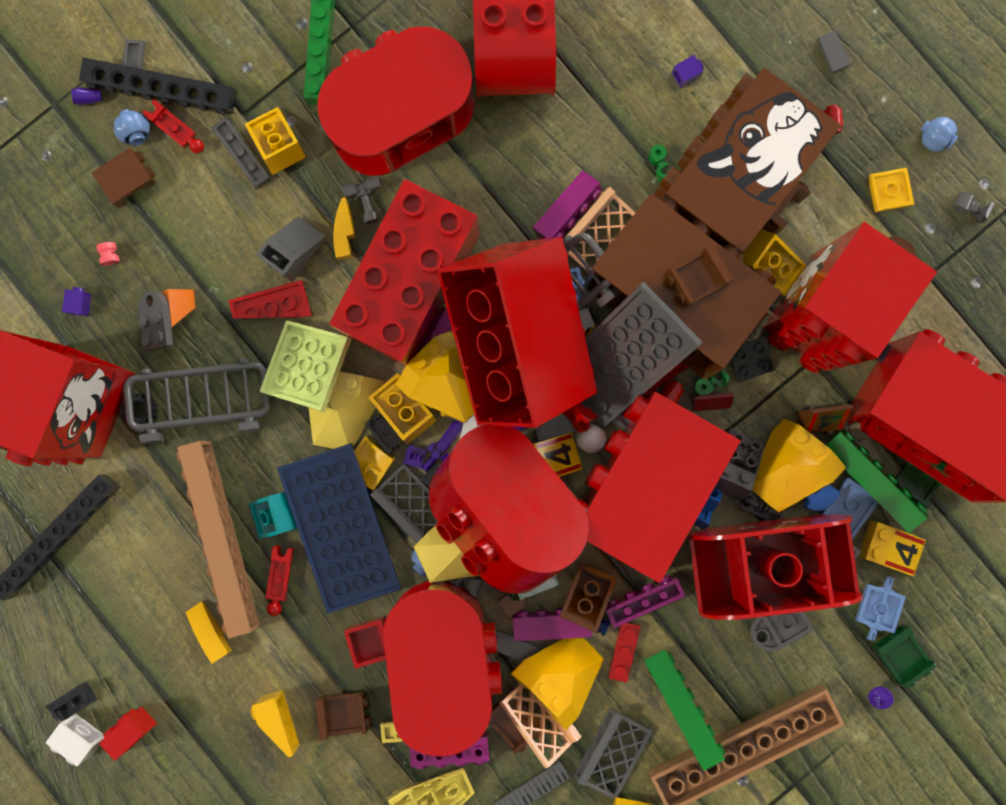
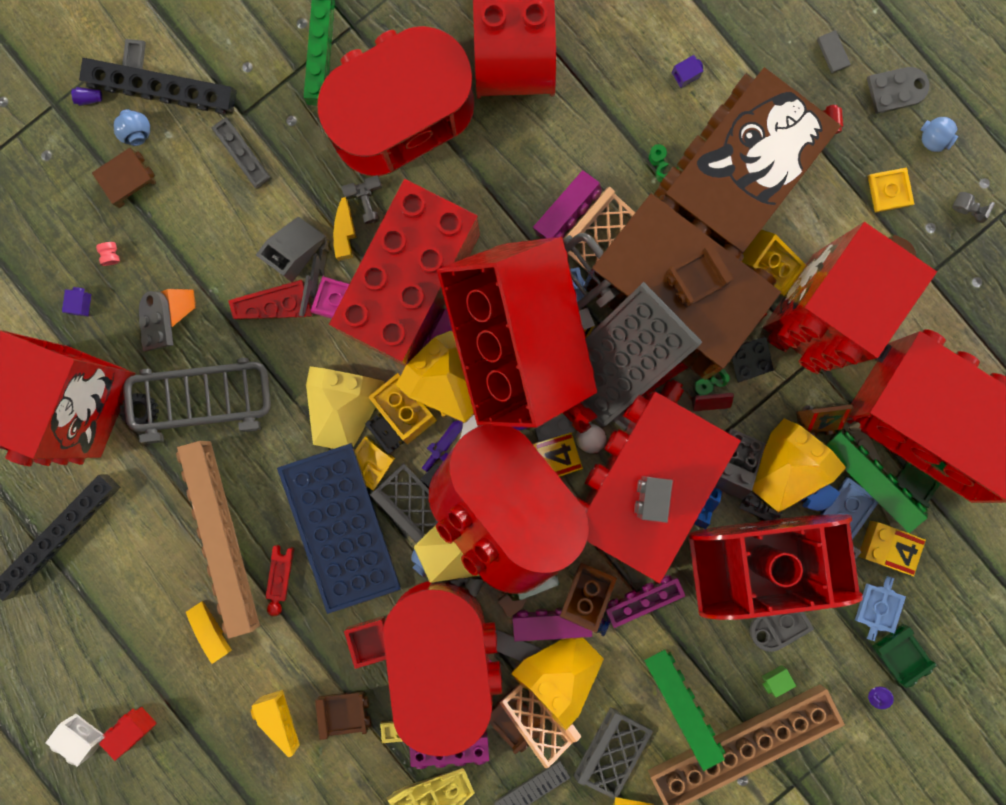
black hinge [45,681,97,722] -> none
red plate [143,100,205,154] -> none
yellow slope [245,107,306,175] -> none
teal slope [249,492,297,540] -> none
yellowish green plate [259,320,352,412] -> none
dark purple tile [403,445,427,469] -> none
red plate [608,622,641,683] -> none
reddish brown panel [763,182,811,234] -> none
none -> dark grey piece [299,239,331,316]
none -> dark pink plate [311,276,349,319]
none -> dark grey piece [634,476,673,523]
none -> bright green brick [762,665,796,698]
none -> dark grey plate [867,67,929,114]

